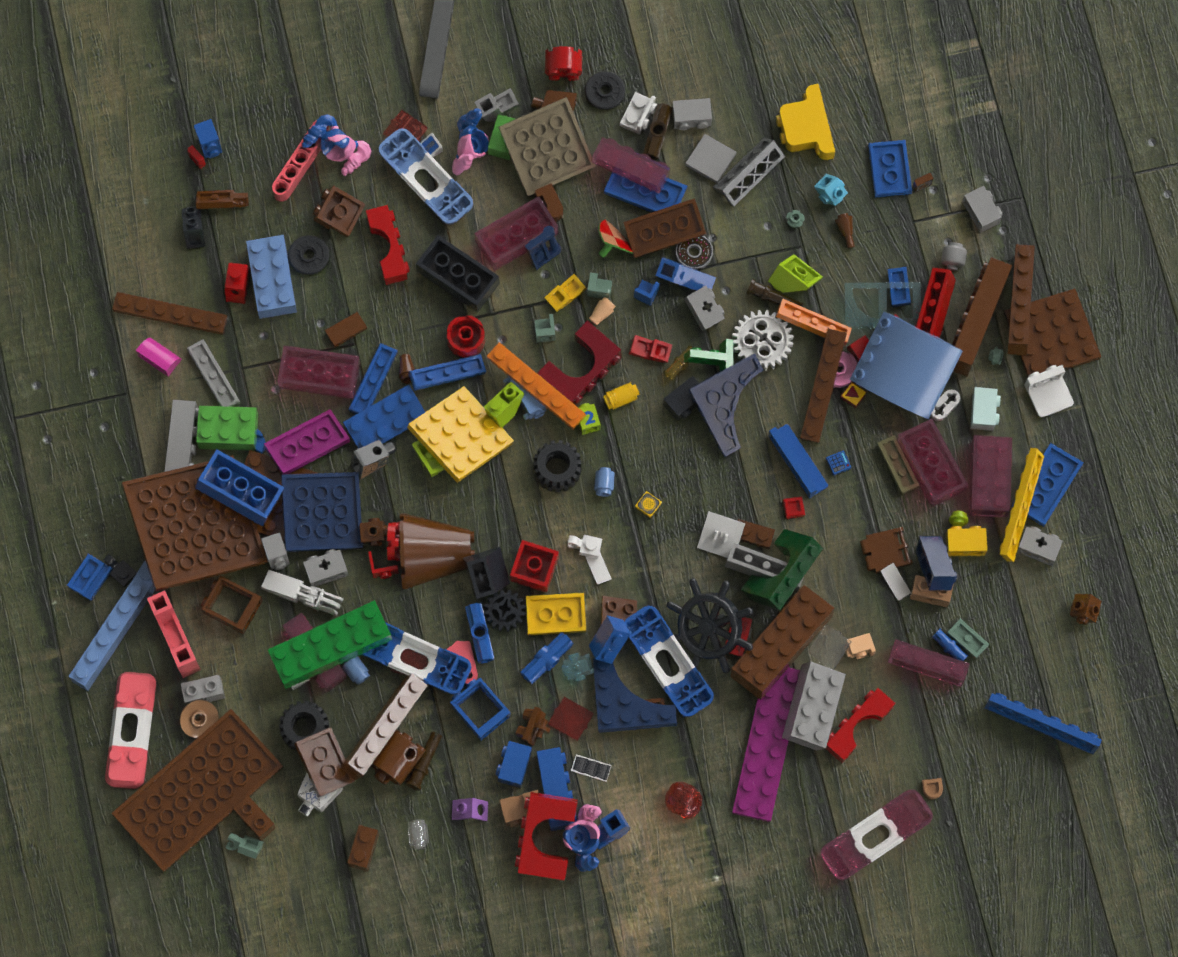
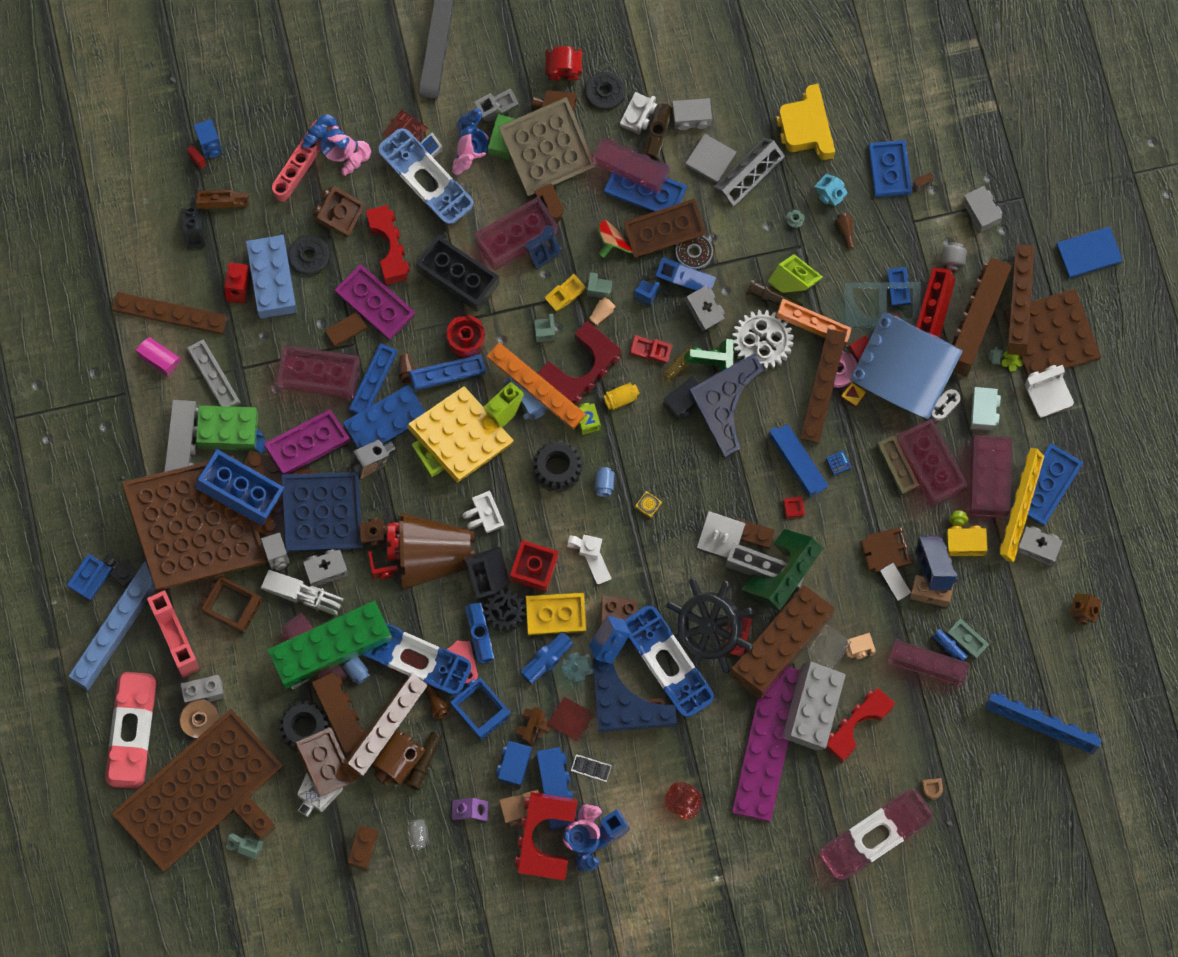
none -> reddish brown brick [311,671,365,753]
none -> magenta plate [335,264,416,341]
none -> reddish brown cone [425,684,450,719]
none -> white hinge [462,491,505,534]
none -> lime plant [1001,351,1023,372]
none -> blue tile [1056,227,1123,279]

